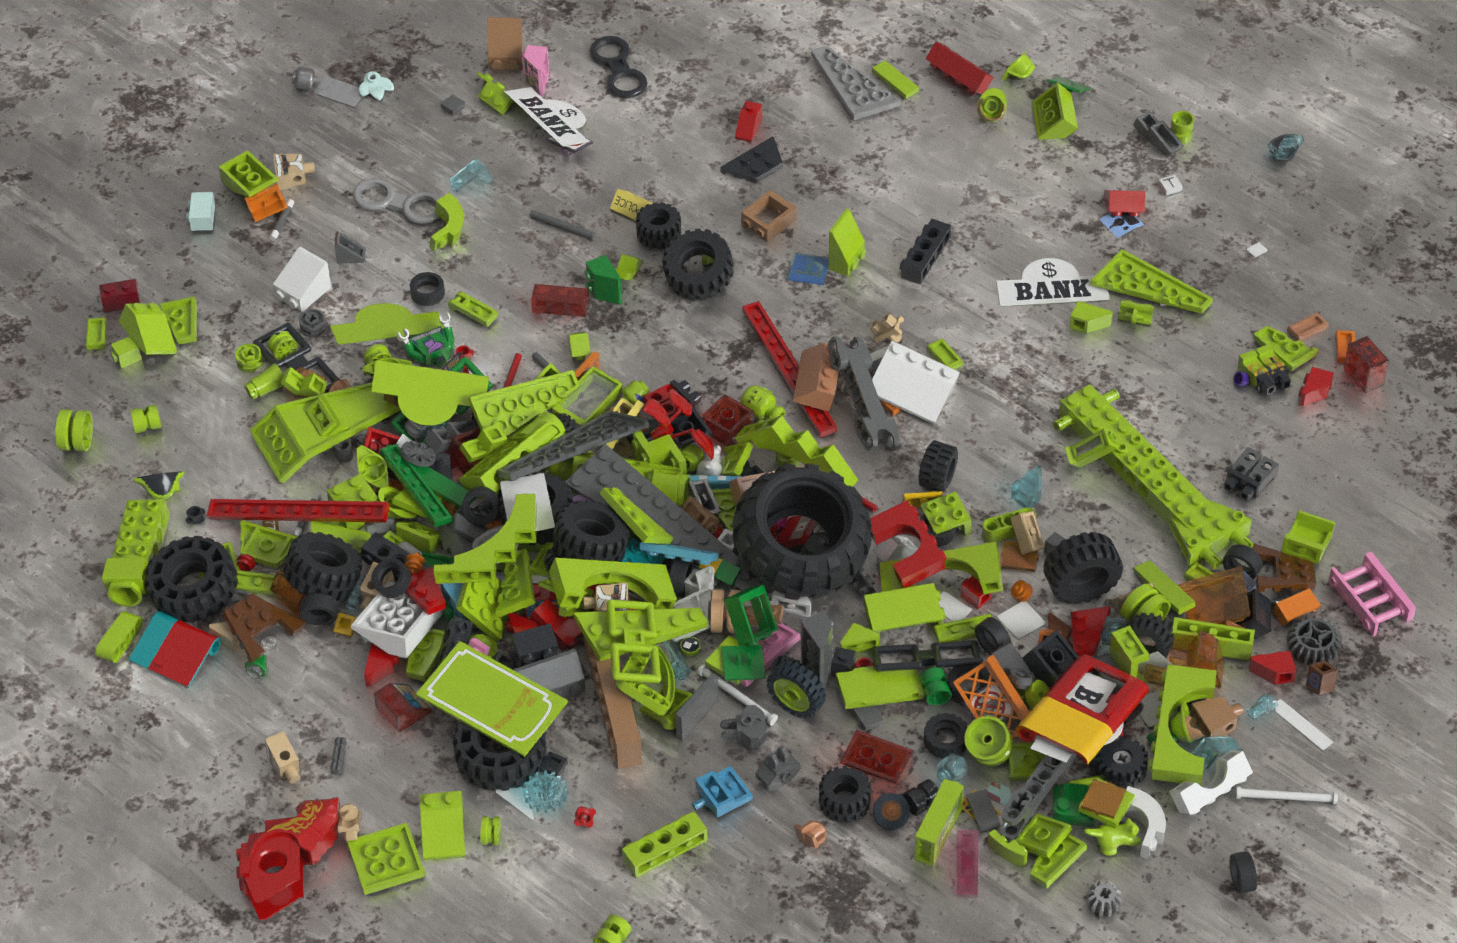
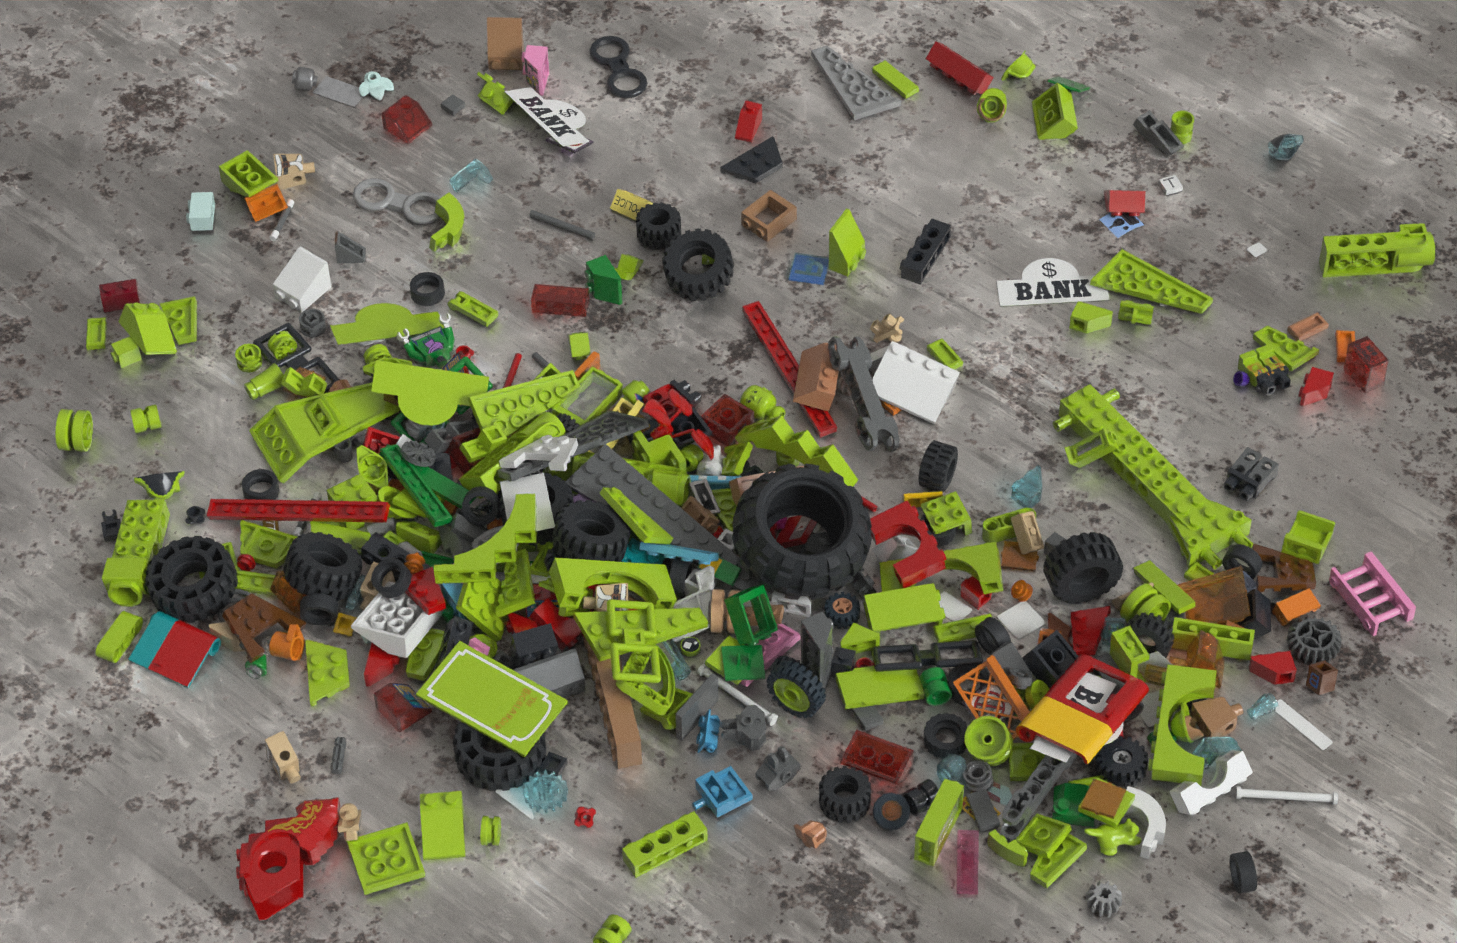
none -> black plate [101,509,121,542]
none -> black tyre [242,469,280,500]
none -> orange piece [269,624,305,661]
none -> lime wing [305,640,350,707]
none -> clear red slope [381,95,432,144]
none -> white wing [499,435,578,471]
none -> dark azure hinge [696,709,720,753]
none -> black wheel [825,592,860,629]
none -> flat silver wheel [963,760,993,793]
none -> lime brick [1319,223,1435,277]

